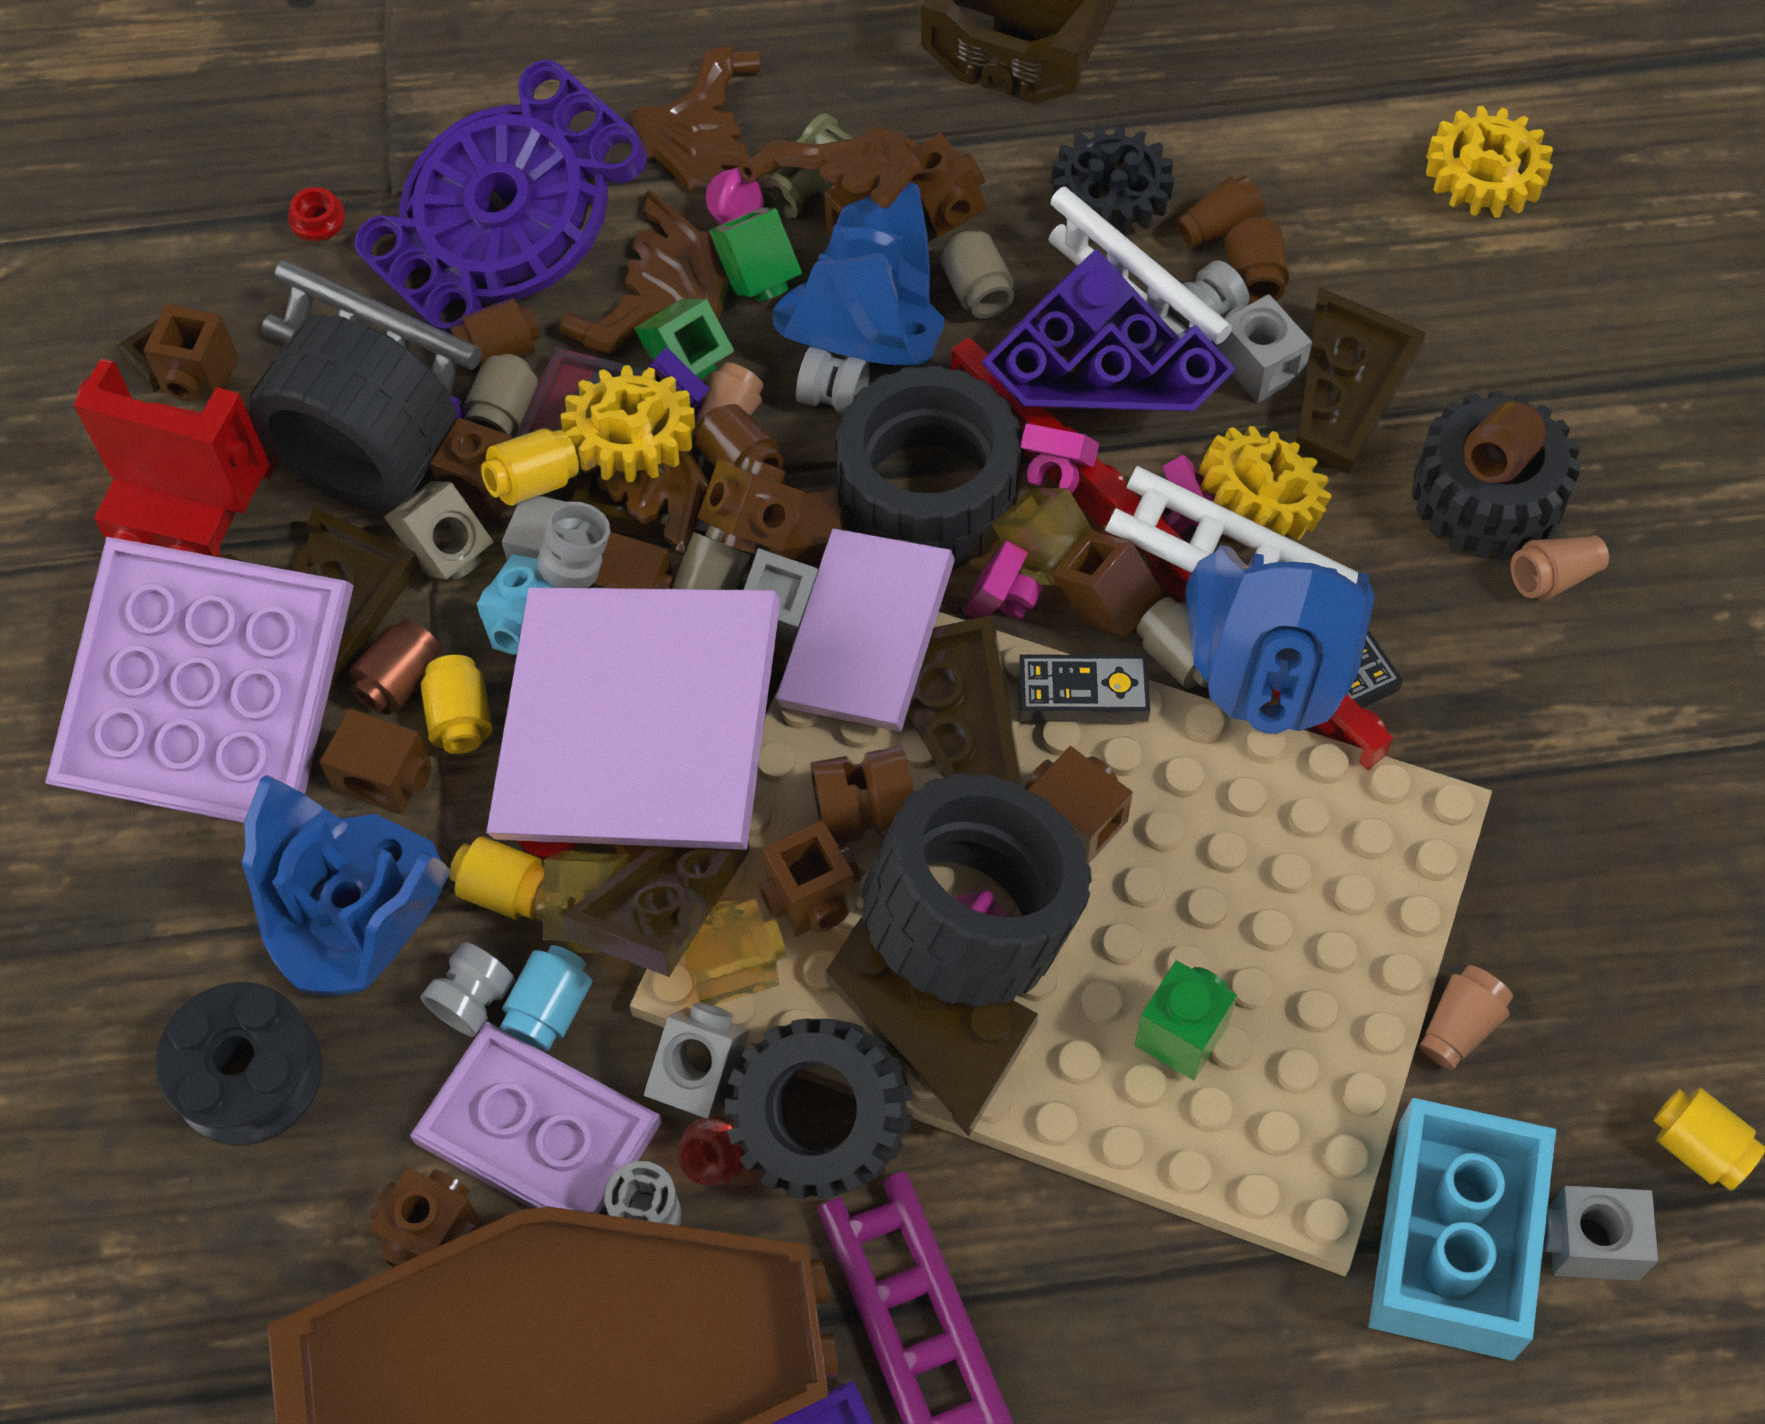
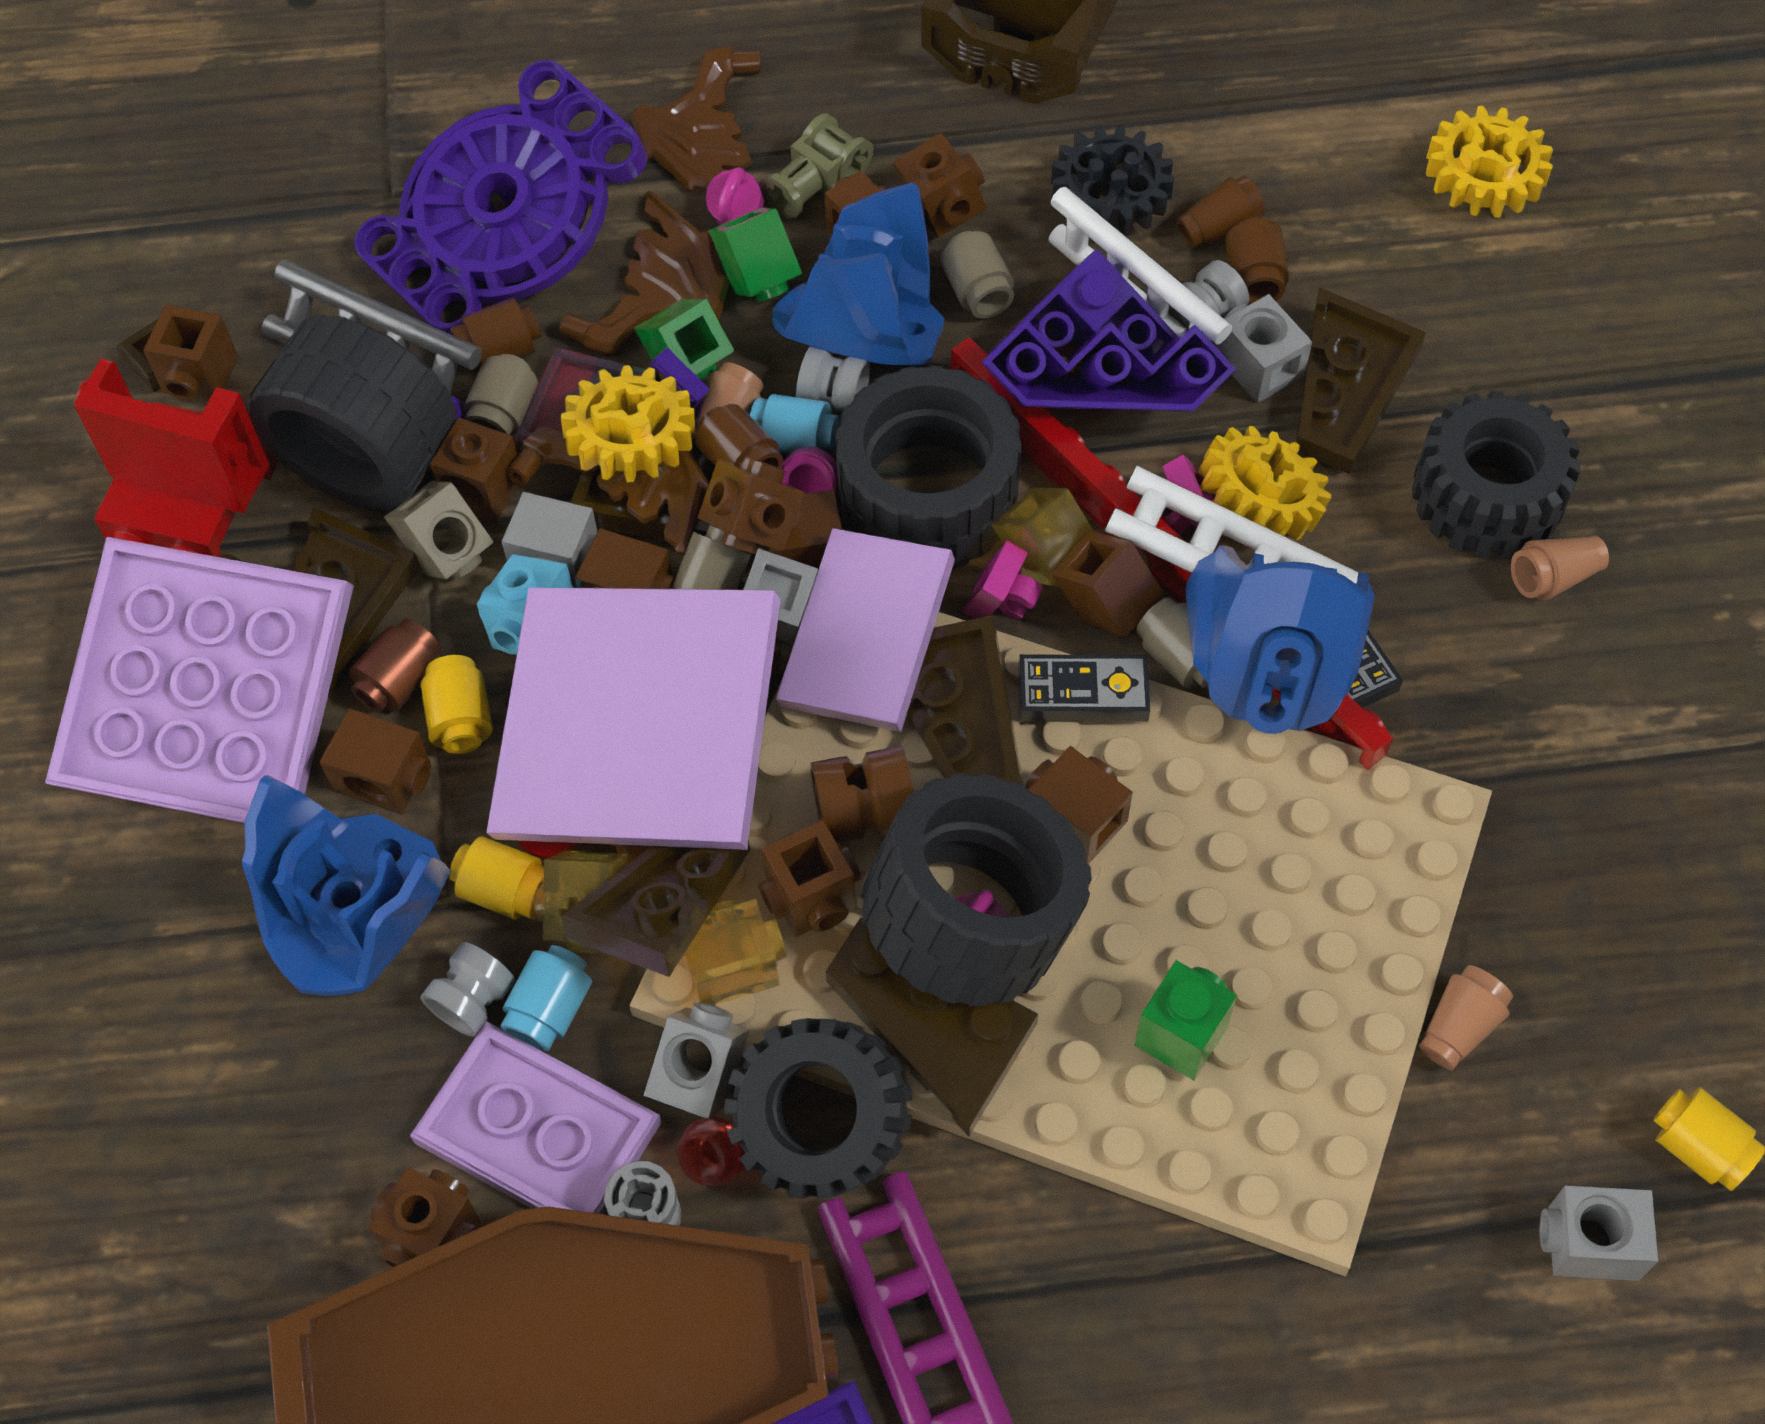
black wheel [156,982,323,1146] -> none
red plate [288,187,346,241] -> none
yellow brick [481,428,579,505] -> none
light grey wheel [537,502,610,588] -> none
reddish brown animal [739,127,923,209] -> none
dark pink tile [1020,423,1099,493] -> none
medium azure brick [1369,1098,1556,1361] -> none
reddish brown brick [1464,401,1546,483] -> none
none -> medium azure brick [750,394,840,456]
none -> dark pink tile [782,447,838,494]

